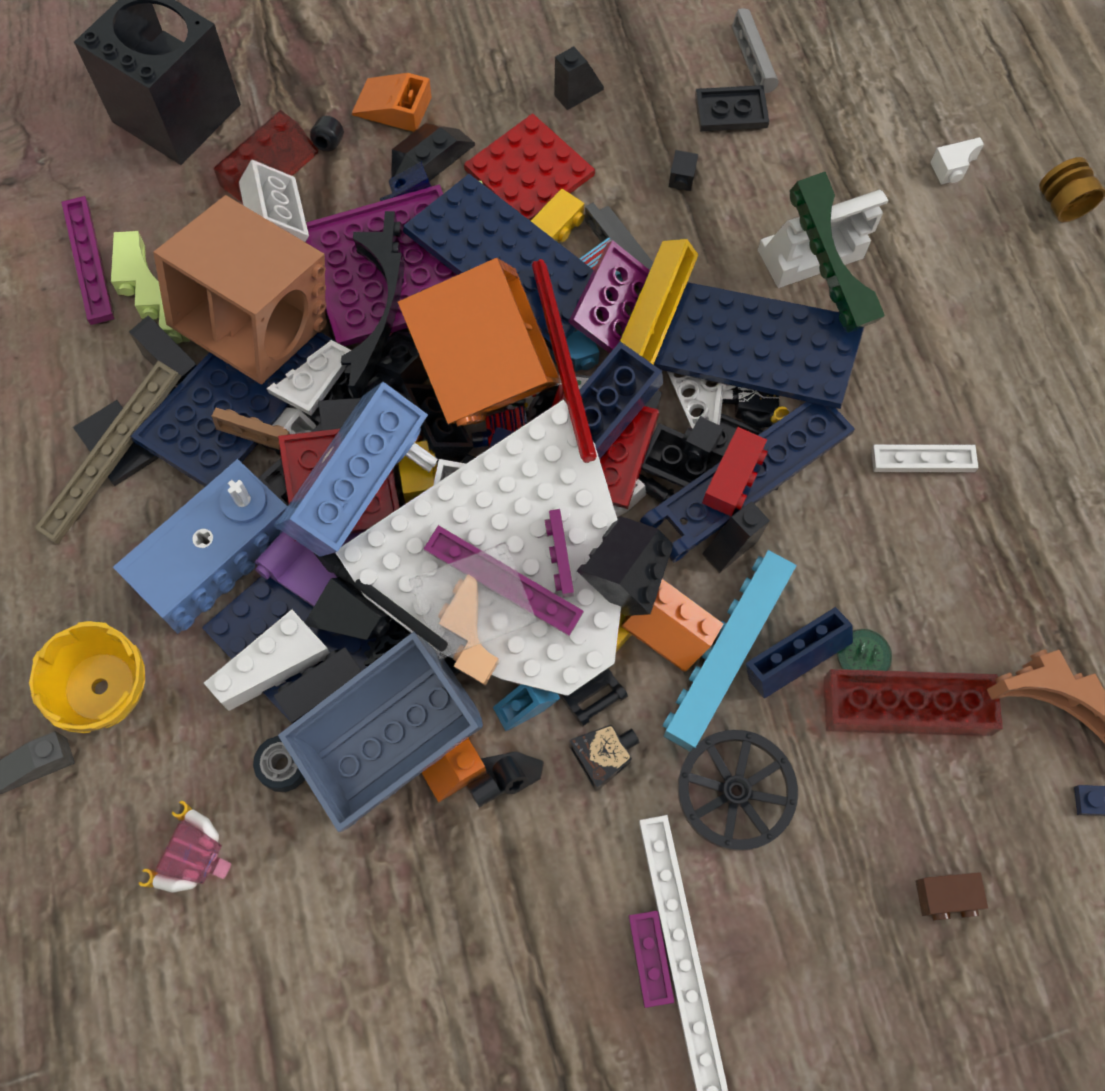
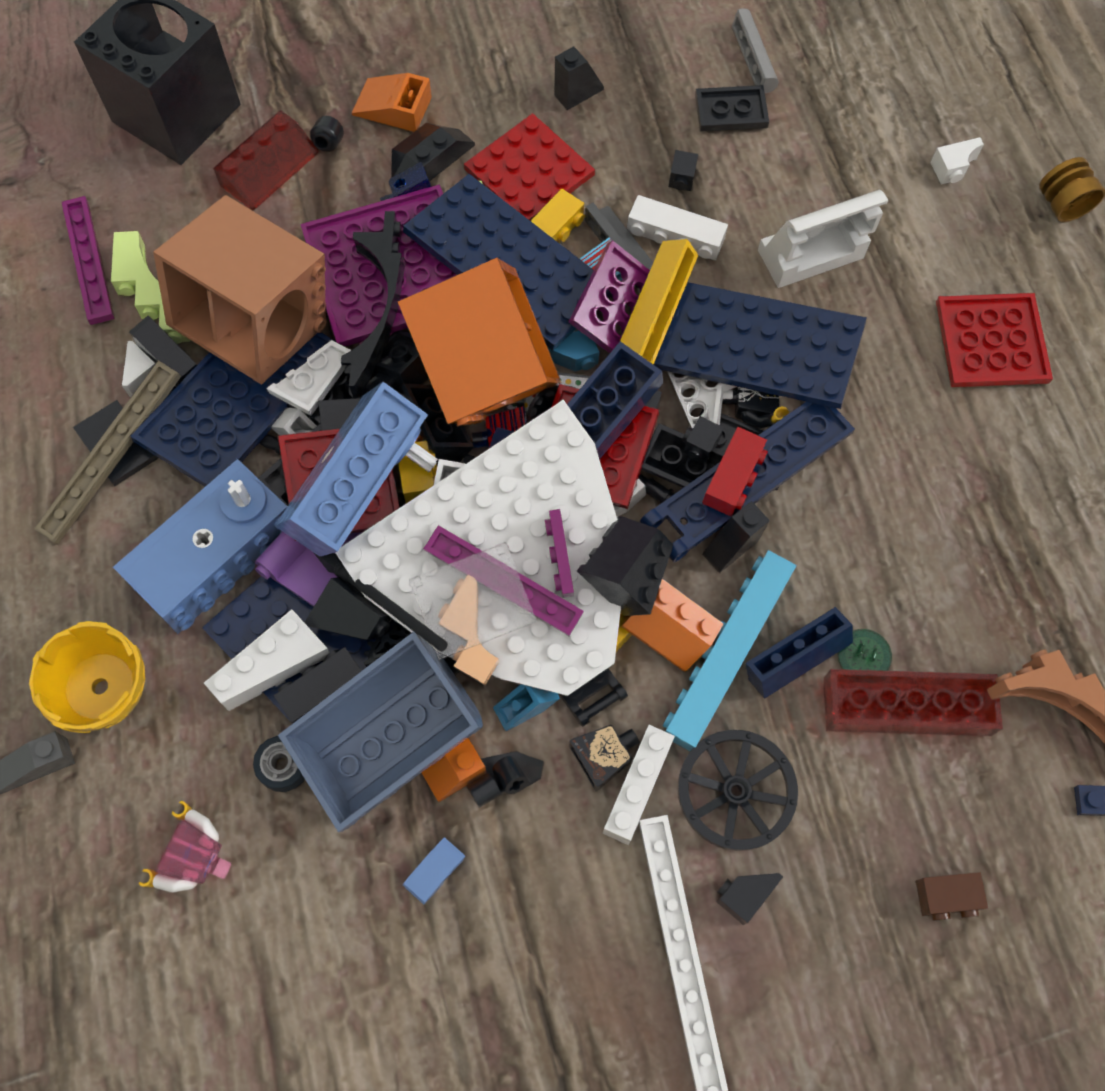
medium nougat plate [212,408,290,450] -> none
white brick [239,159,309,242] -> none
red axle [532,259,597,463] -> none
magenta plate [628,911,674,1008] -> none
dark green arch [789,171,885,333] -> none
white plate [871,445,978,472] -> none
none -> white slope [122,341,155,398]
none -> medium blue slope [402,837,465,905]
none -> white brick [603,725,675,845]
none -> white brick [627,195,728,261]
none -> black slope [716,873,783,925]
none -> red plate [936,293,1053,387]

